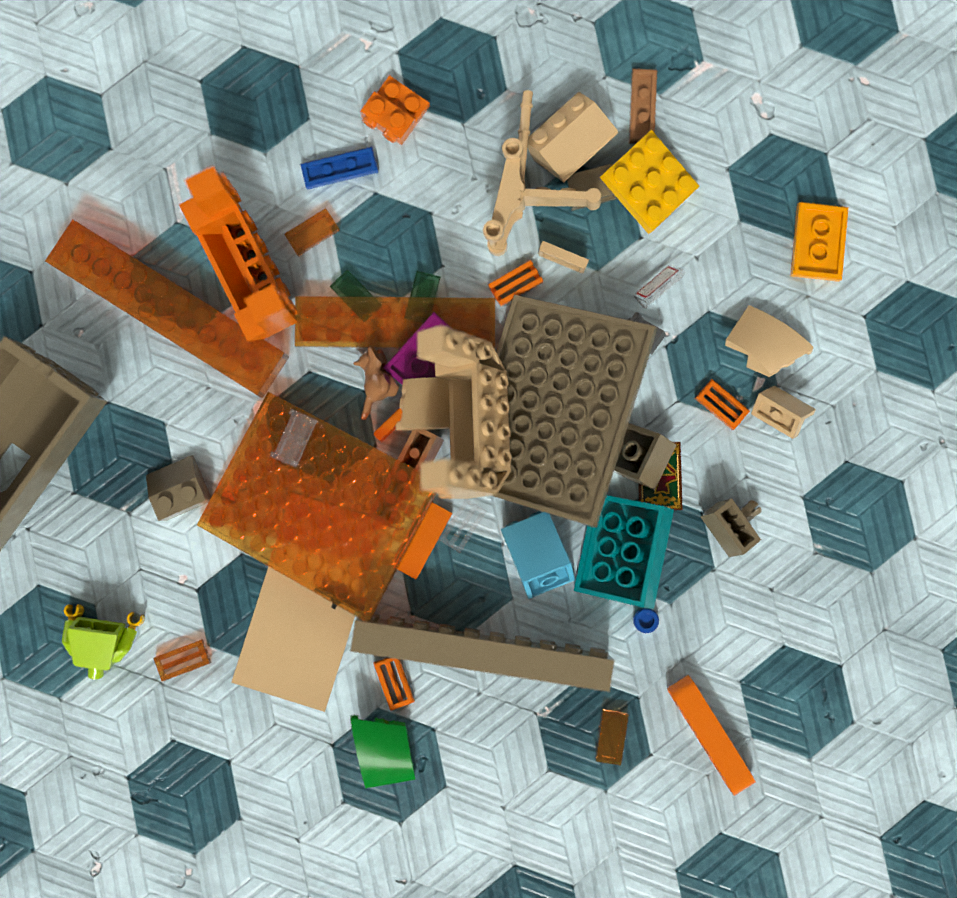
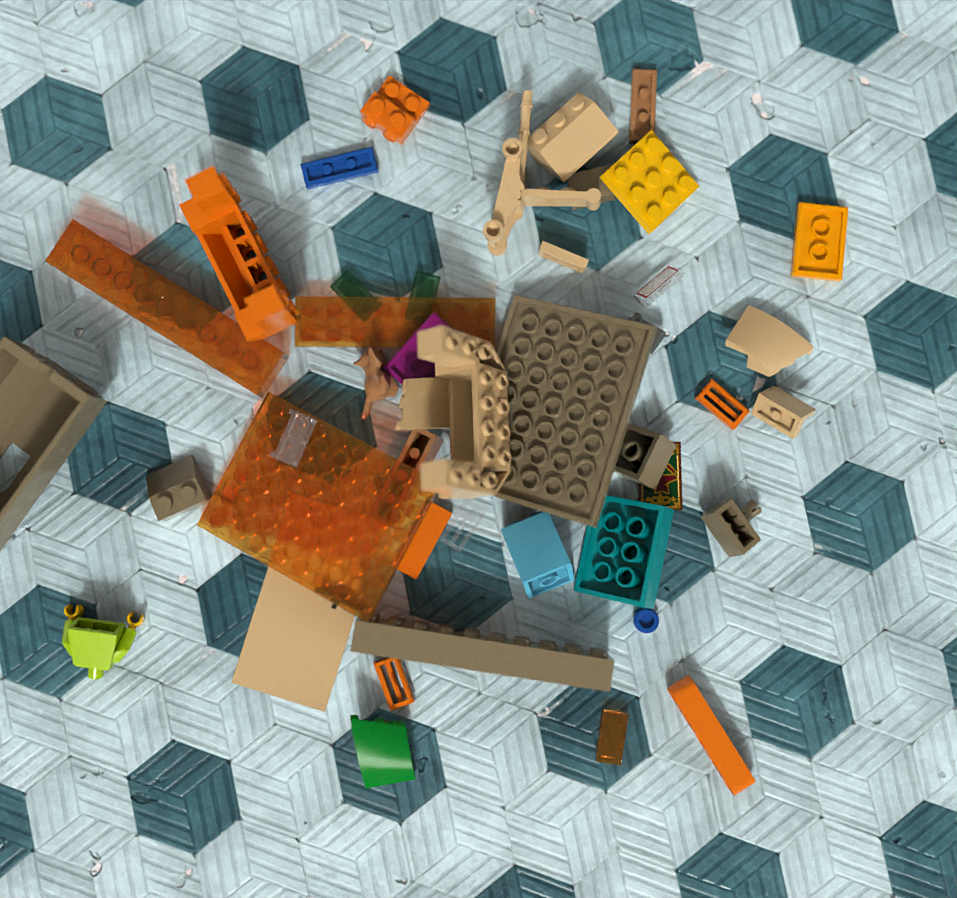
clear orange tile [153,639,211,682] -> none
clear orange tile [284,208,340,257] -> none
orange tile [373,408,403,443] -> none
orange tile [488,260,543,307] -> none

